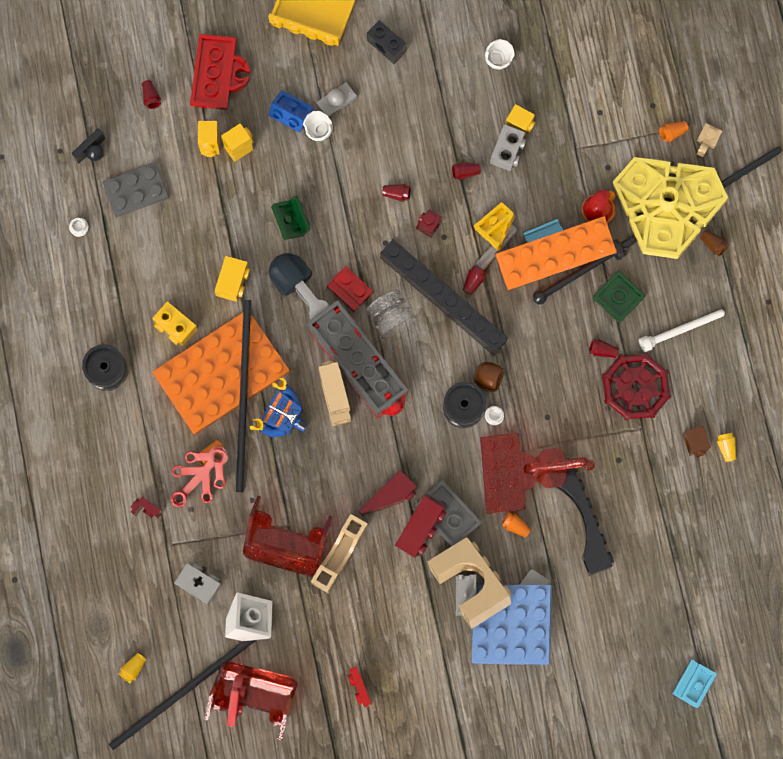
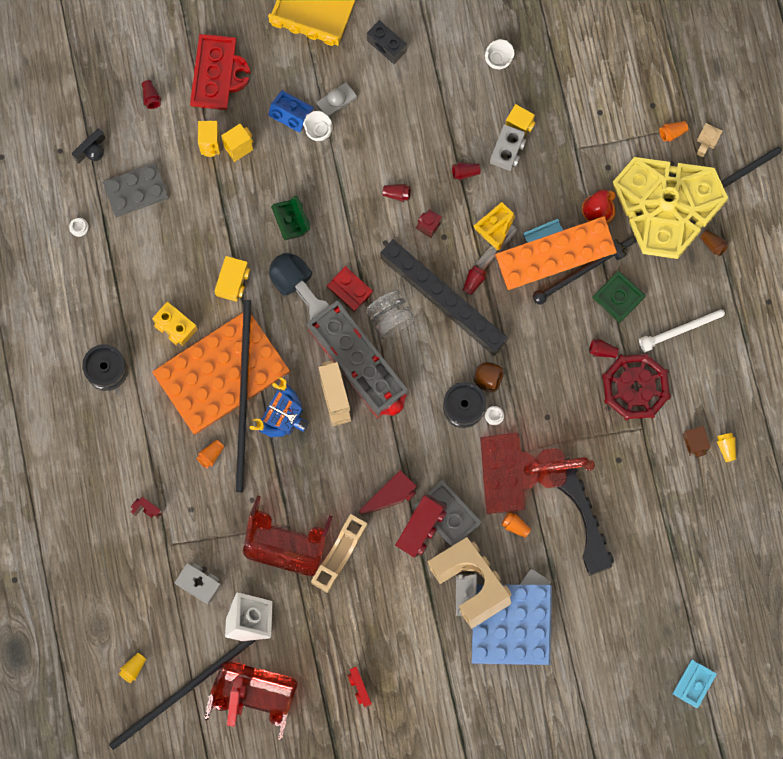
plant [171,446,228,507] -> none

